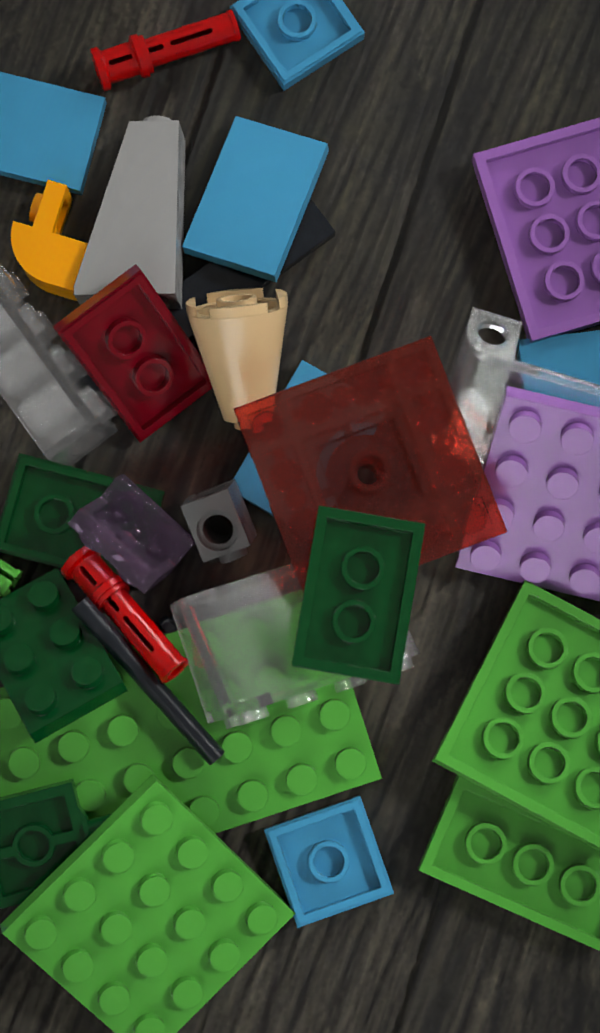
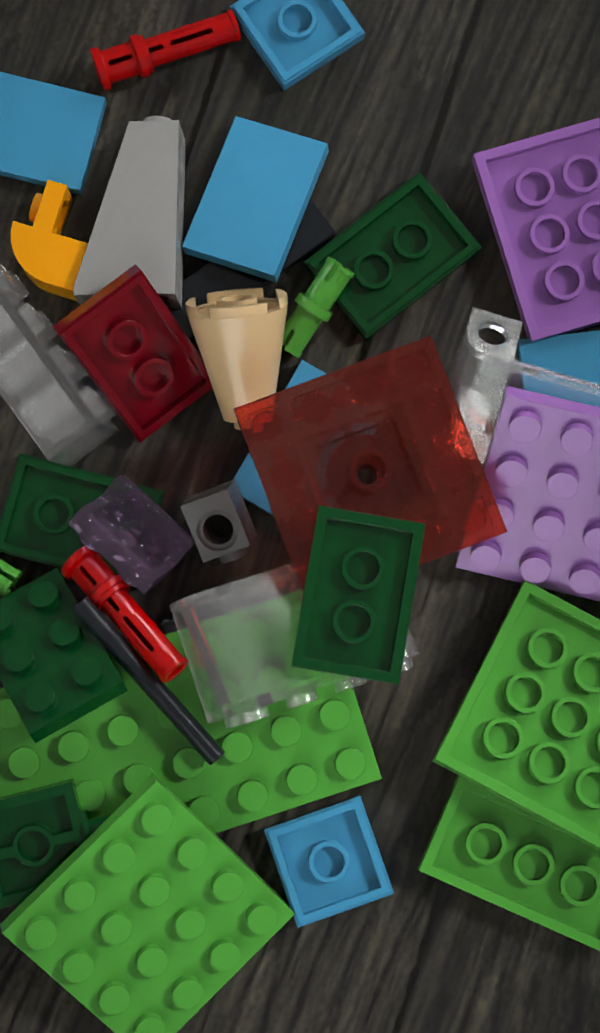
none -> bright green pin [282,256,355,358]
none -> dark green tile [304,172,482,342]

